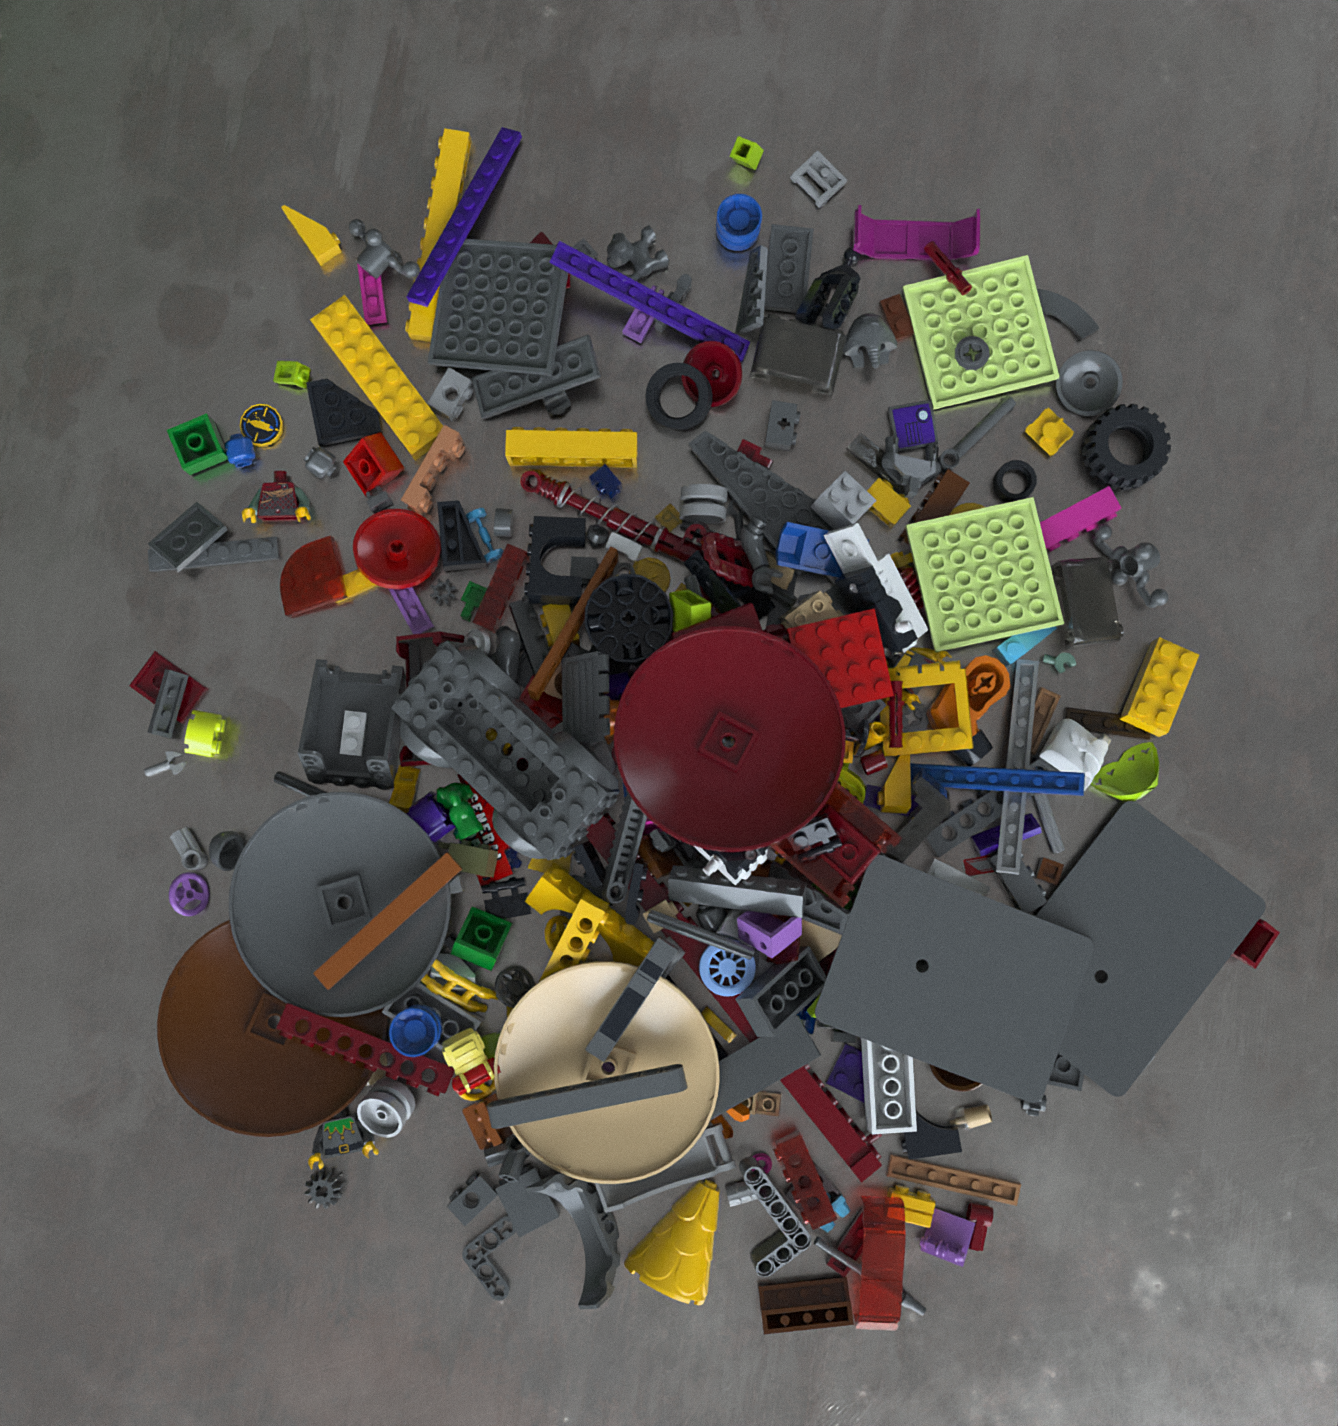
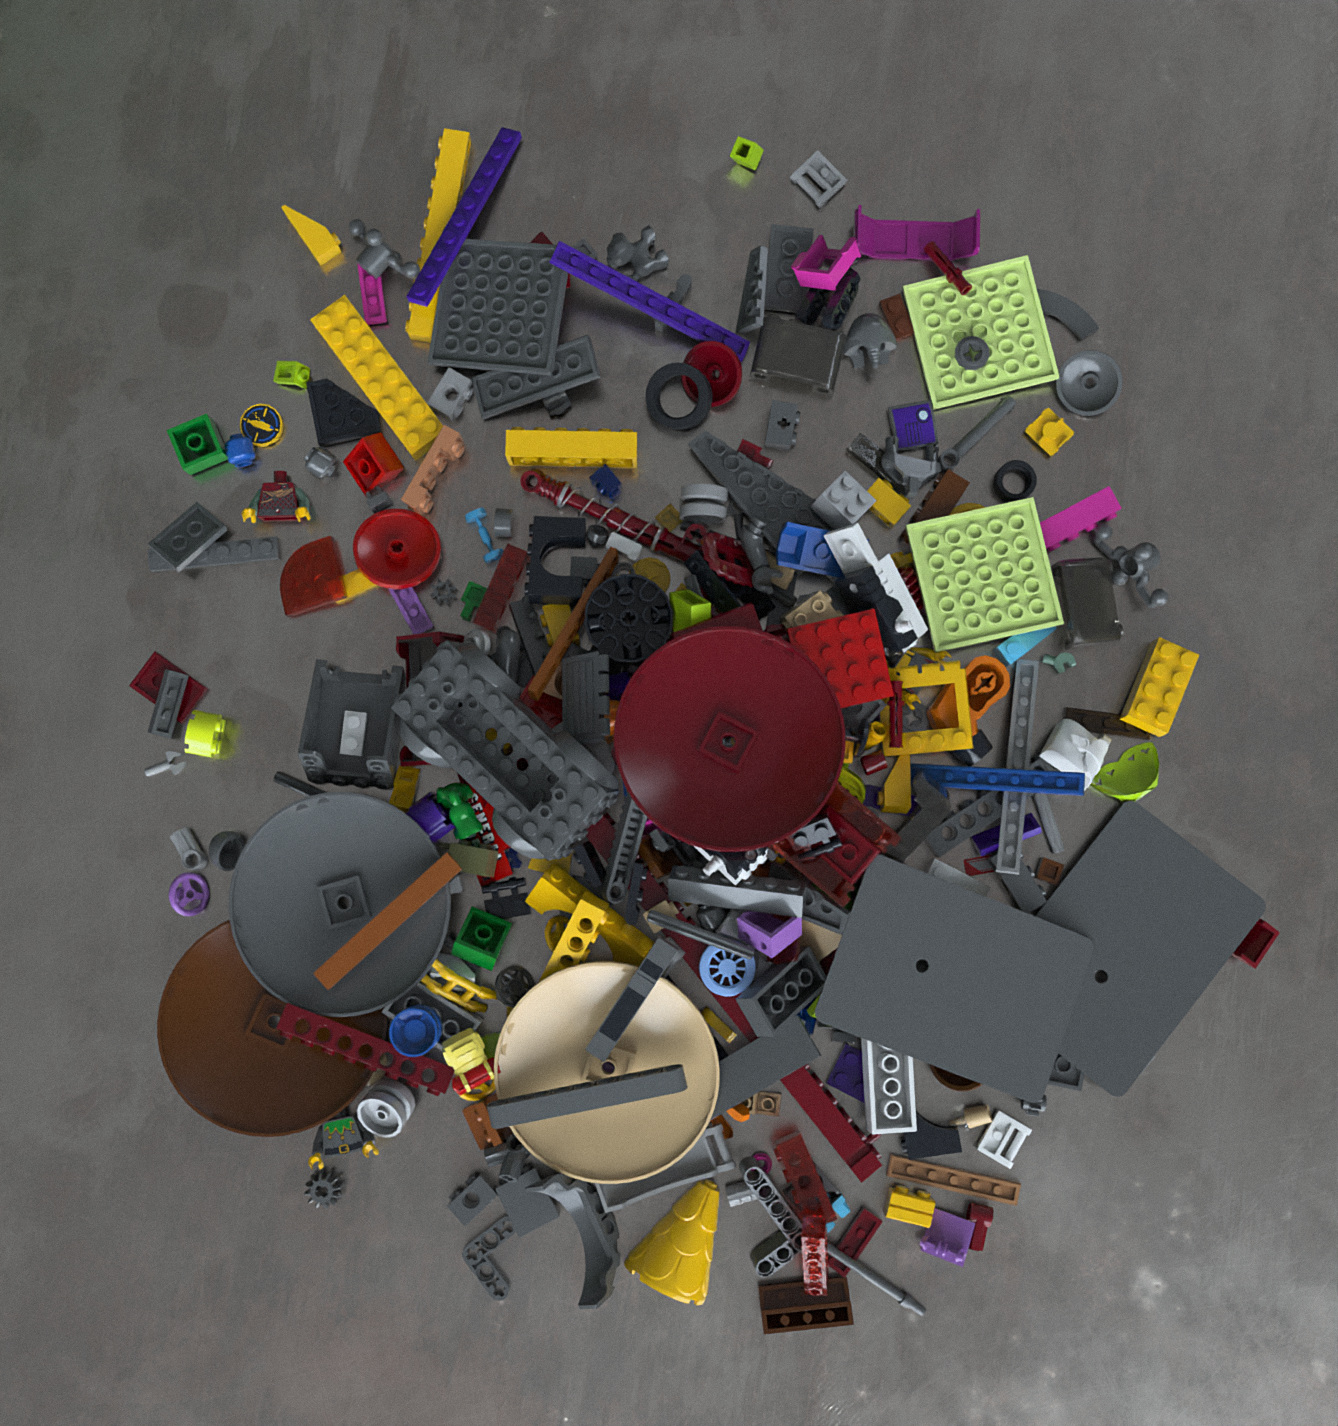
black wedge [437,500,487,571] -> none
medium lavender hinge [622,285,665,343] -> none
blue wheel [716,194,762,251] -> none
clear red windscreen [853,1196,906,1331] -> none
medium nougat tile [1030,687,1061,755] -> none
black tyre [1082,404,1171,491] -> none
none -> dark pink piece [791,235,861,291]
none -> clear red brick [801,1214,829,1296]
none -> white plate [976,1109,1032,1169]

